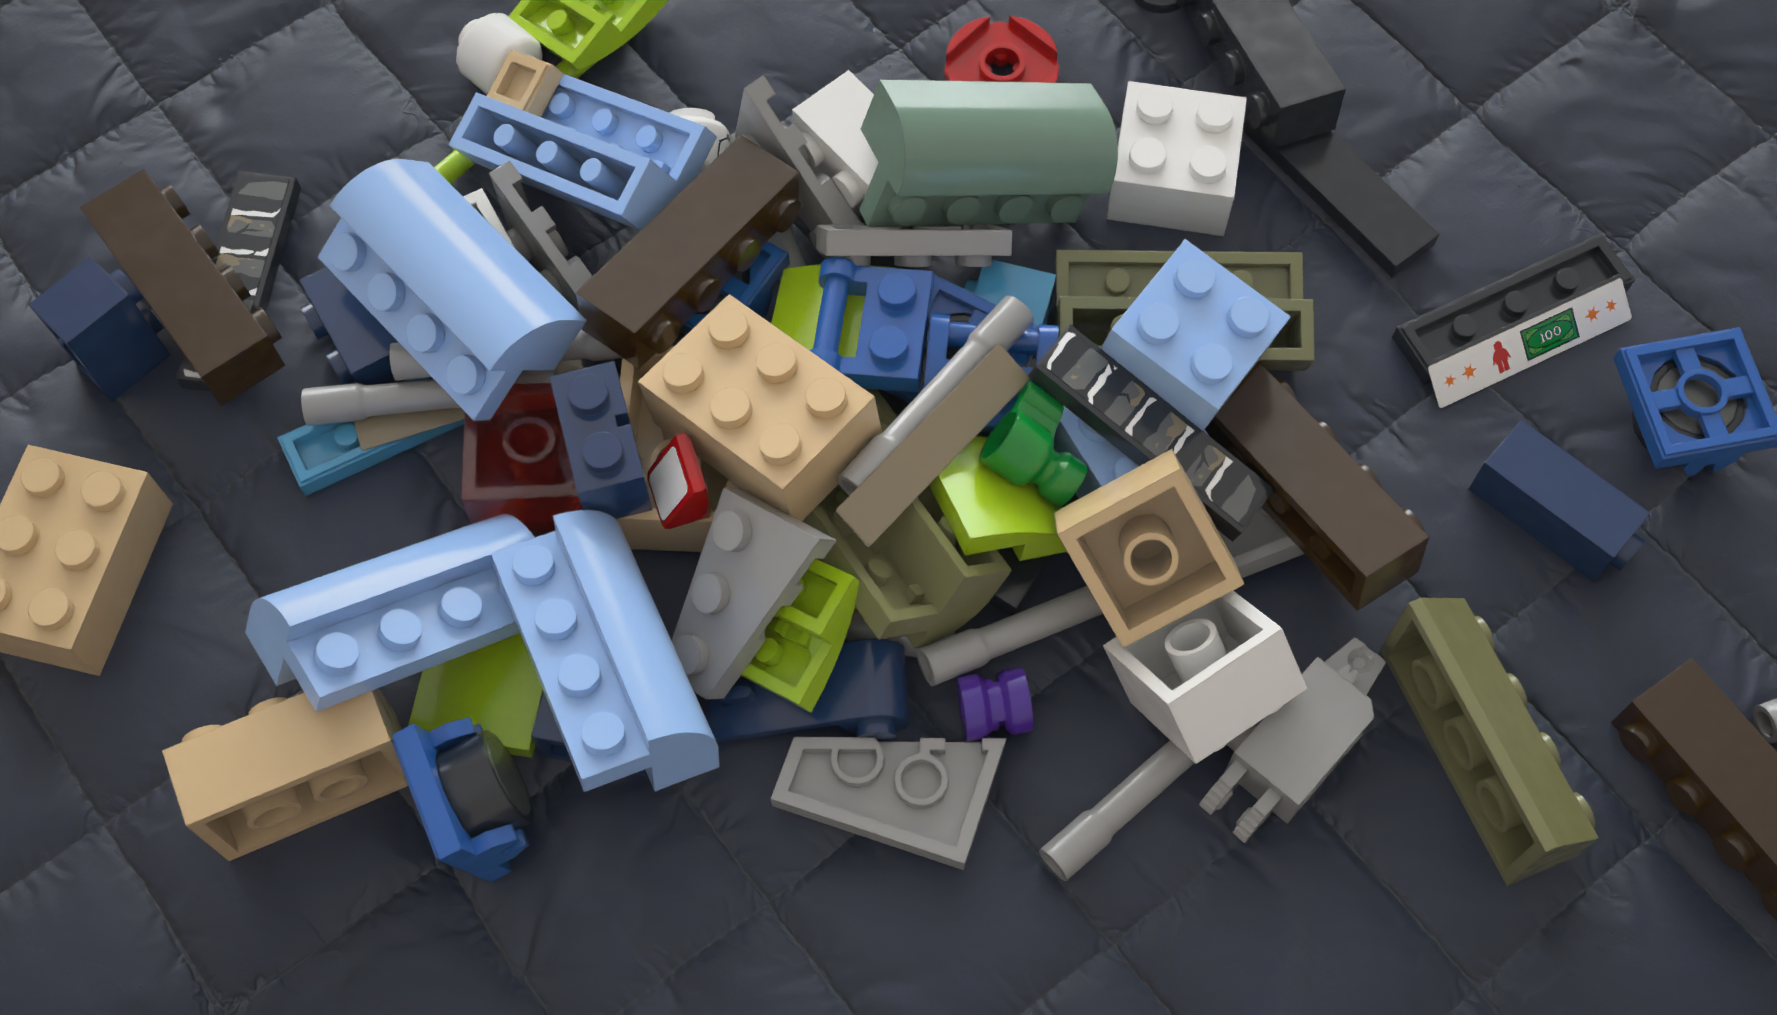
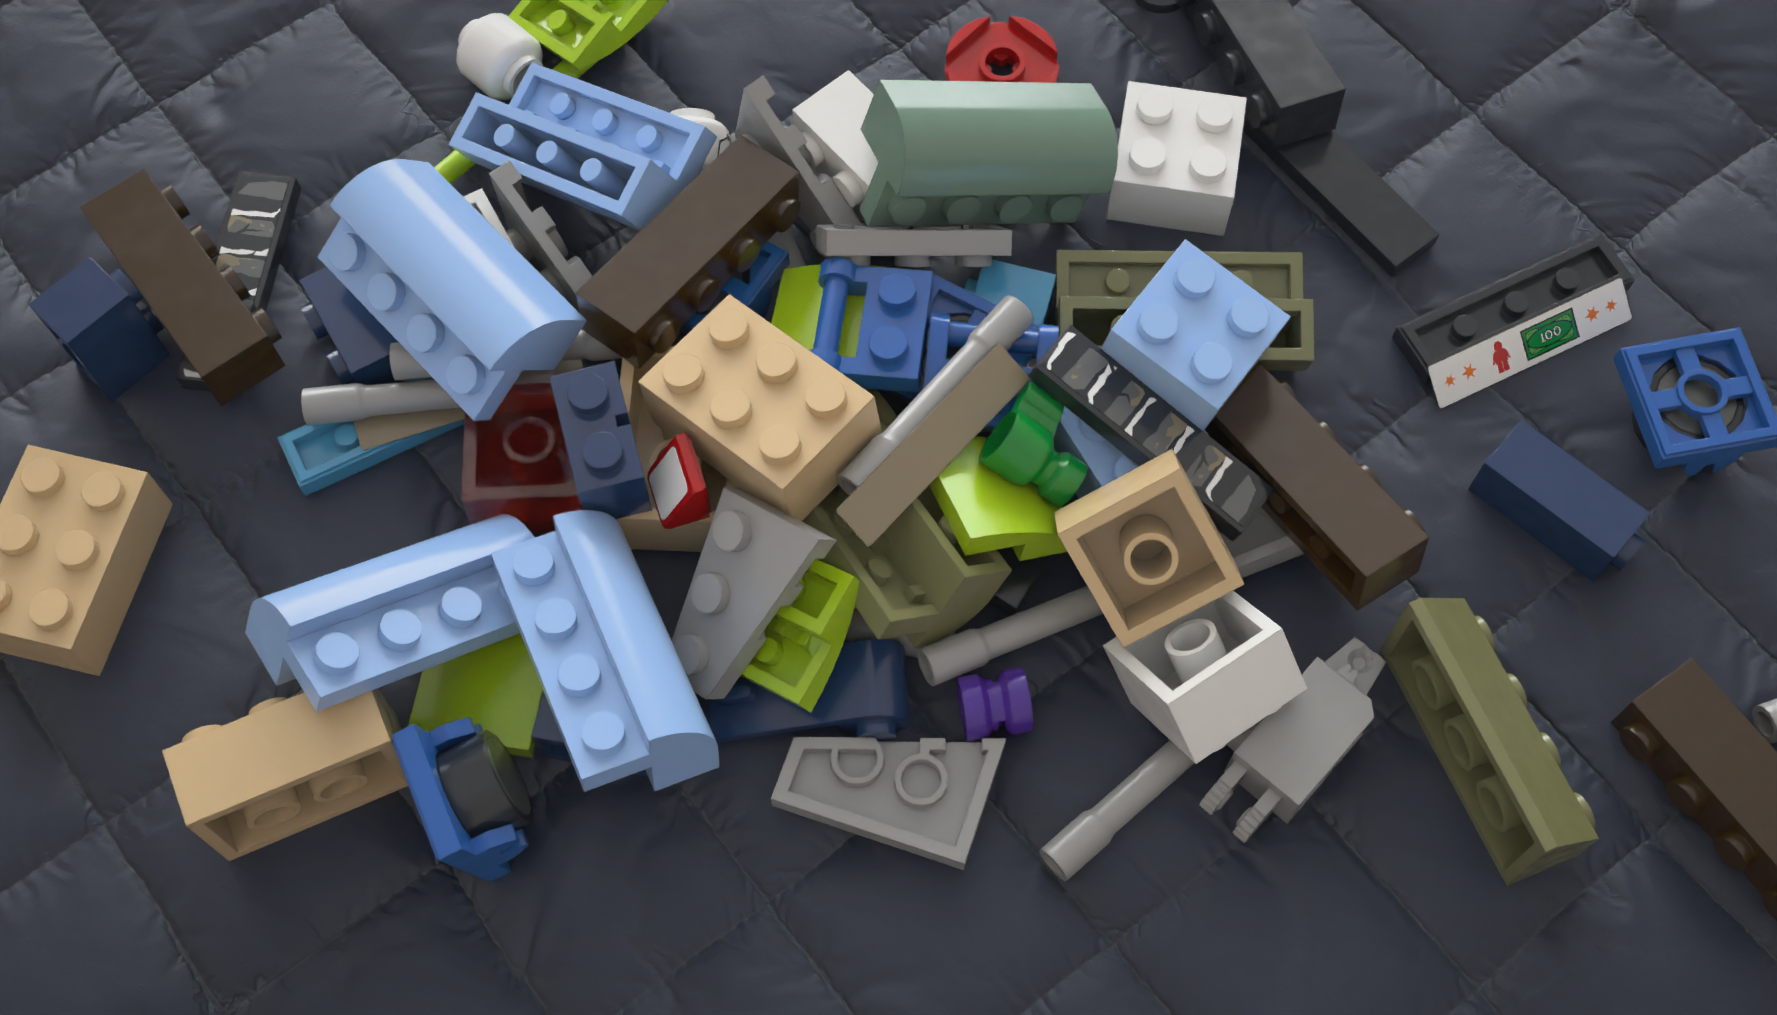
tan tile [487,50,564,117] -> none

